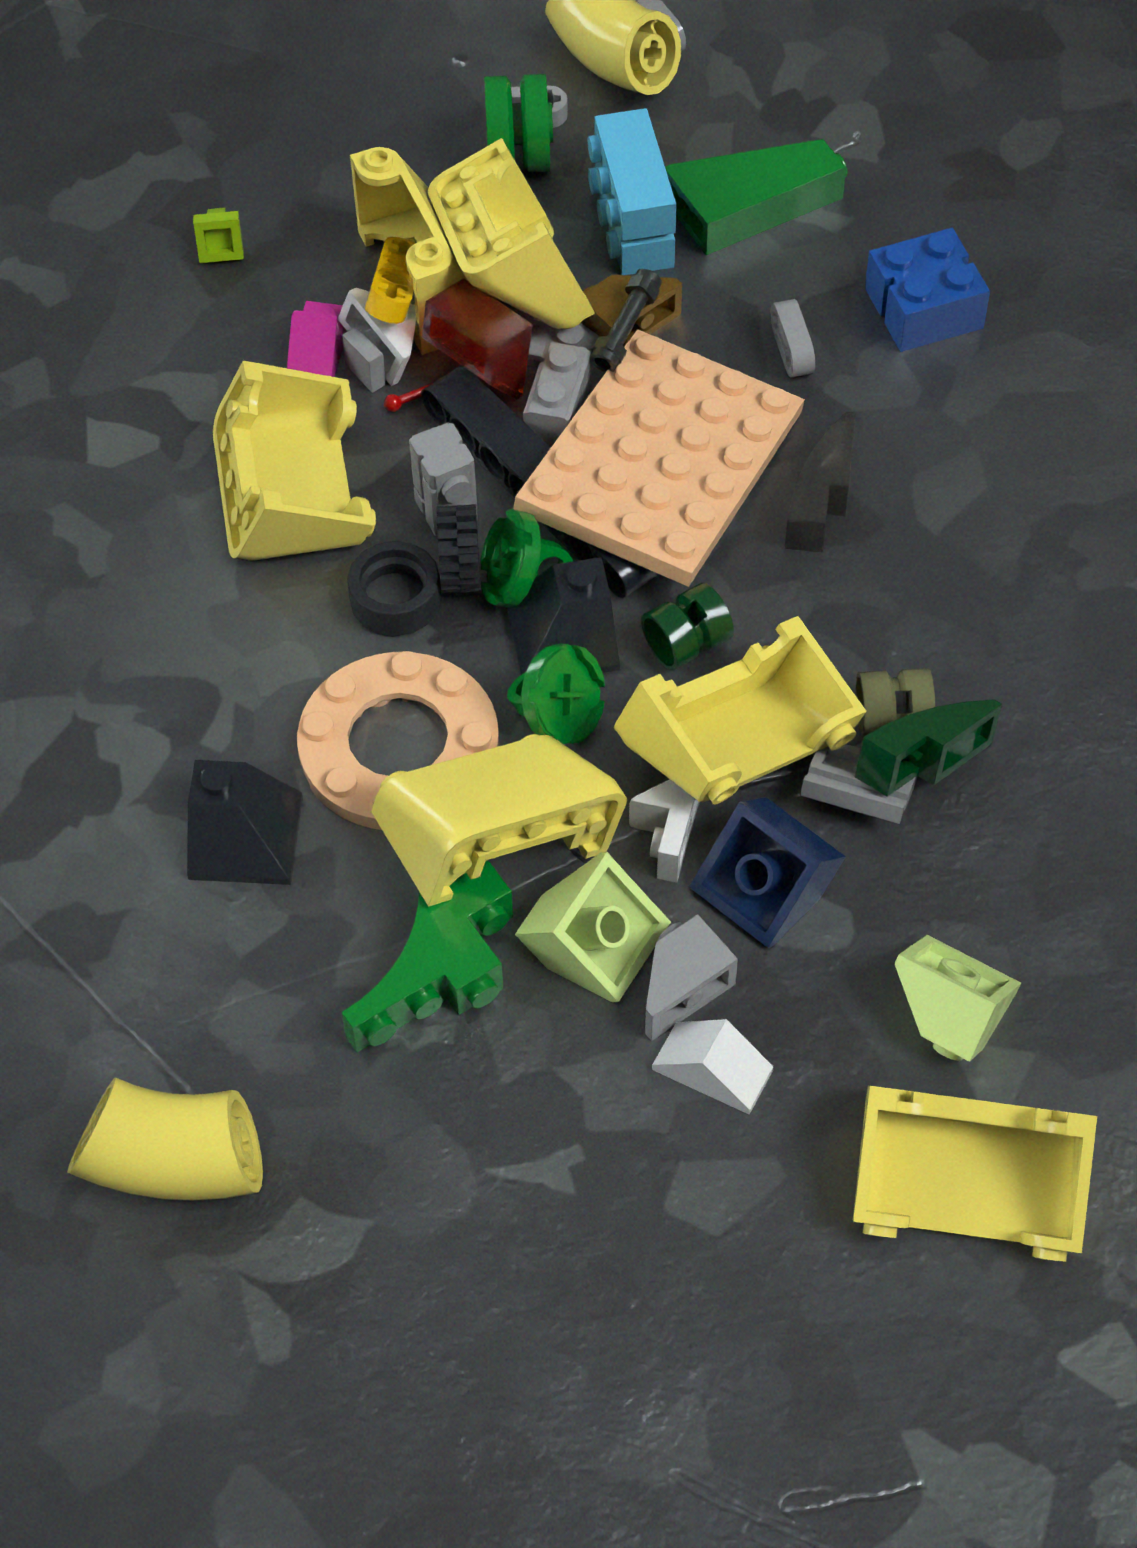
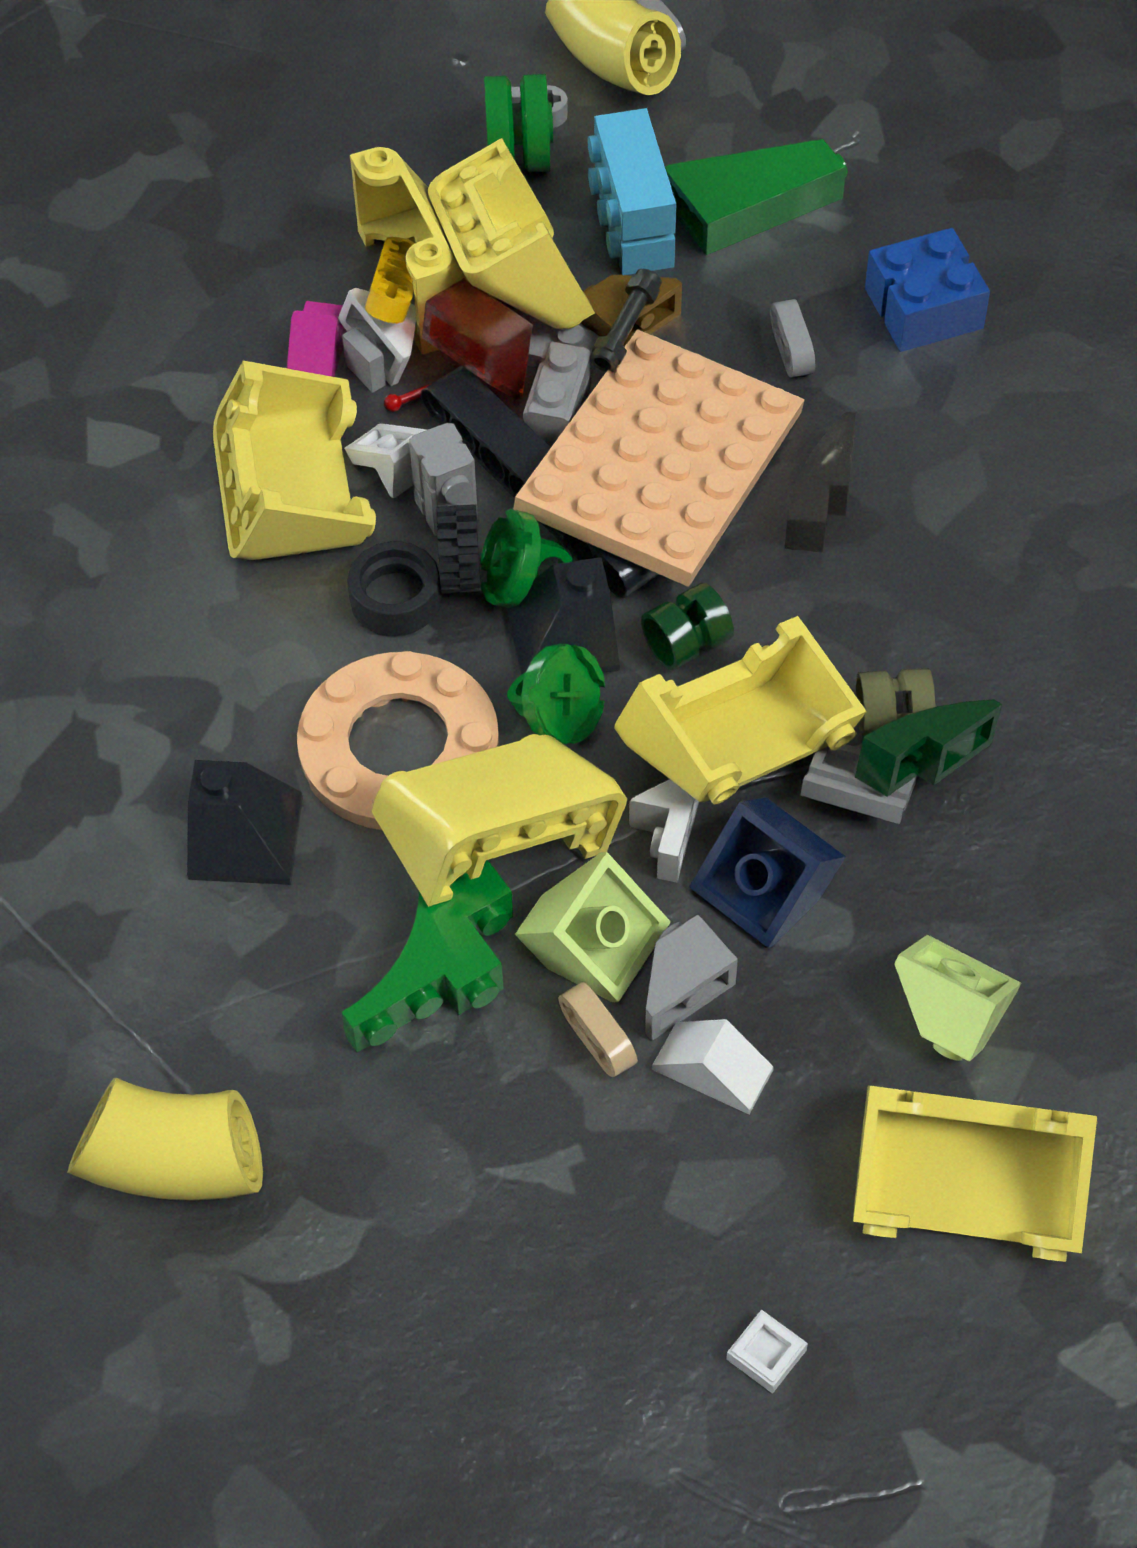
lime tile [193,207,244,263] -> none
none -> white slope [344,423,426,498]
none -> tan beam [558,982,638,1077]
none -> white tile [726,1309,808,1394]

